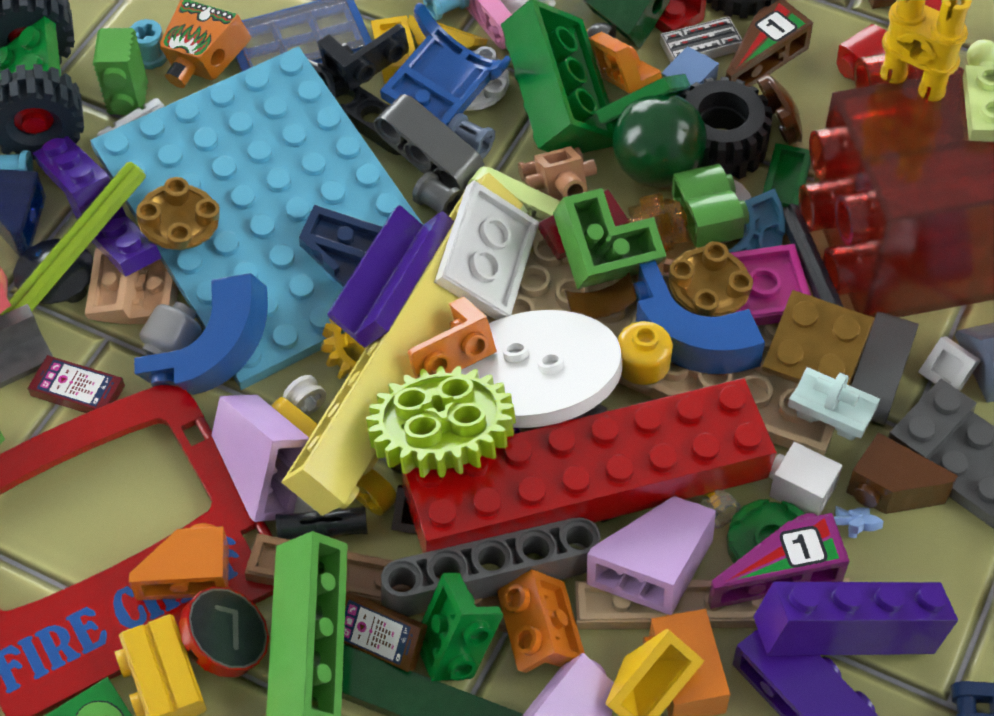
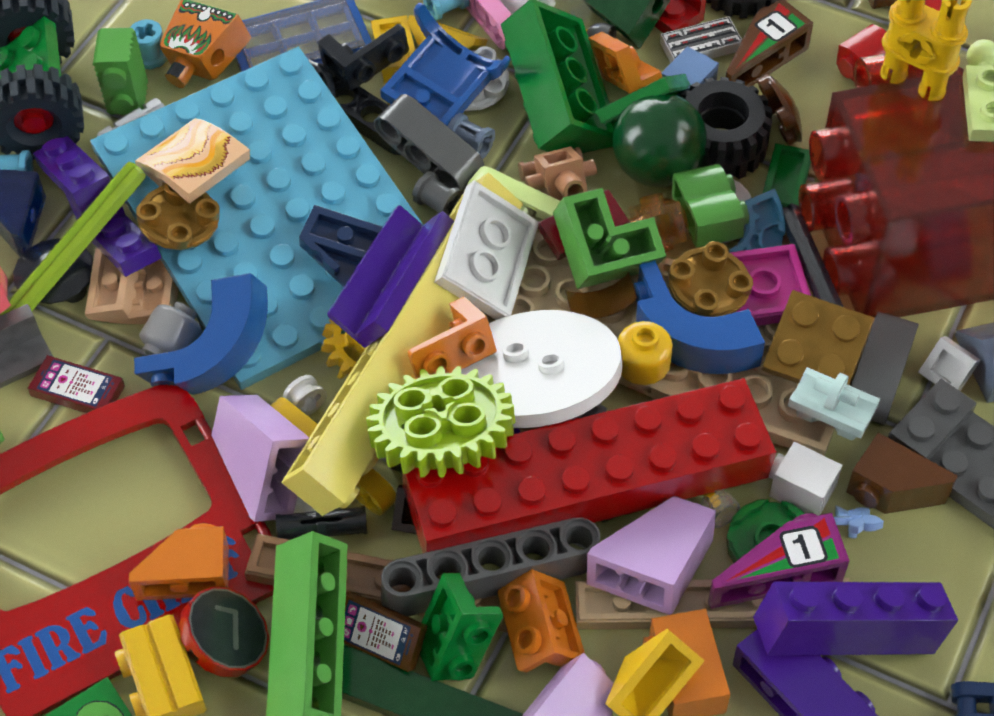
none -> slope [135,118,250,204]

